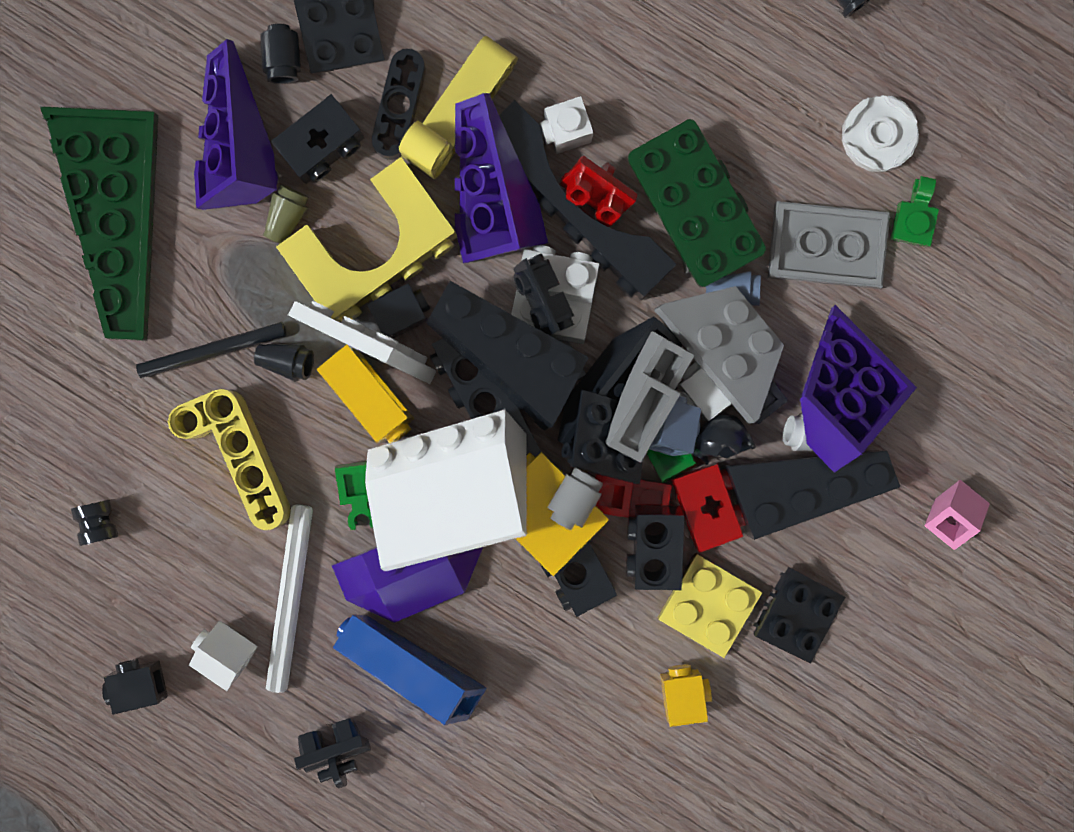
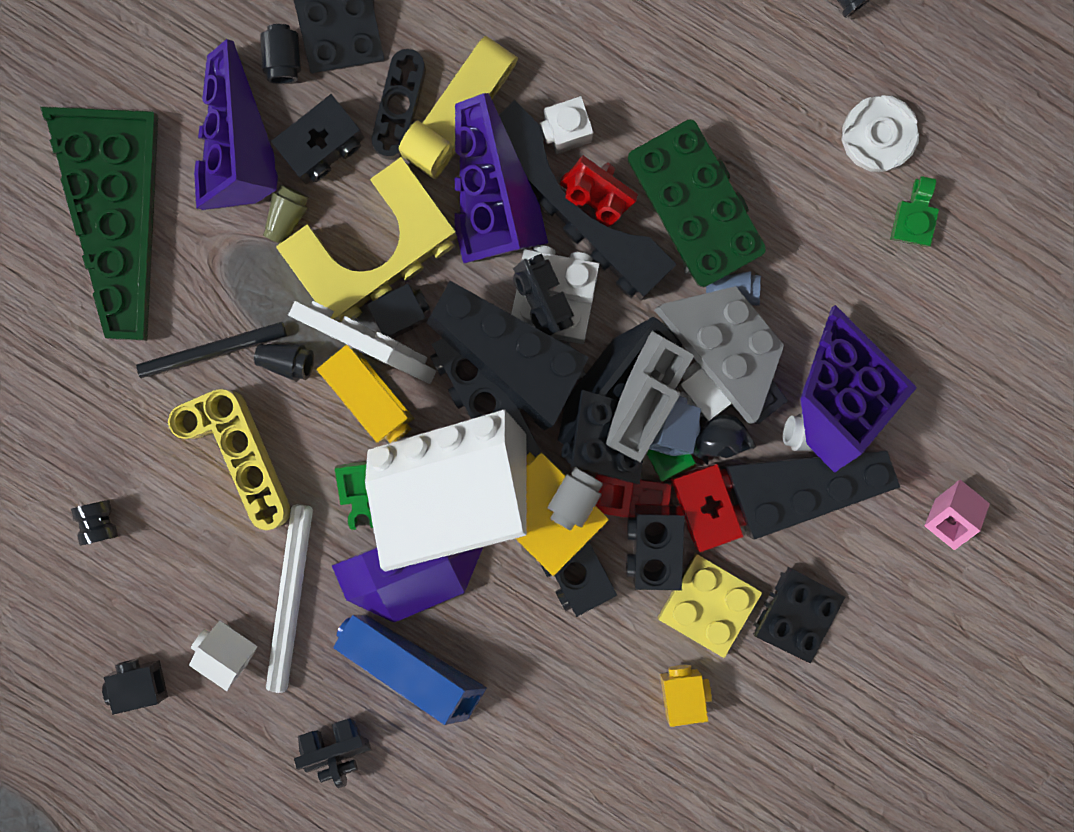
light grey tile [767,201,890,289] -> none

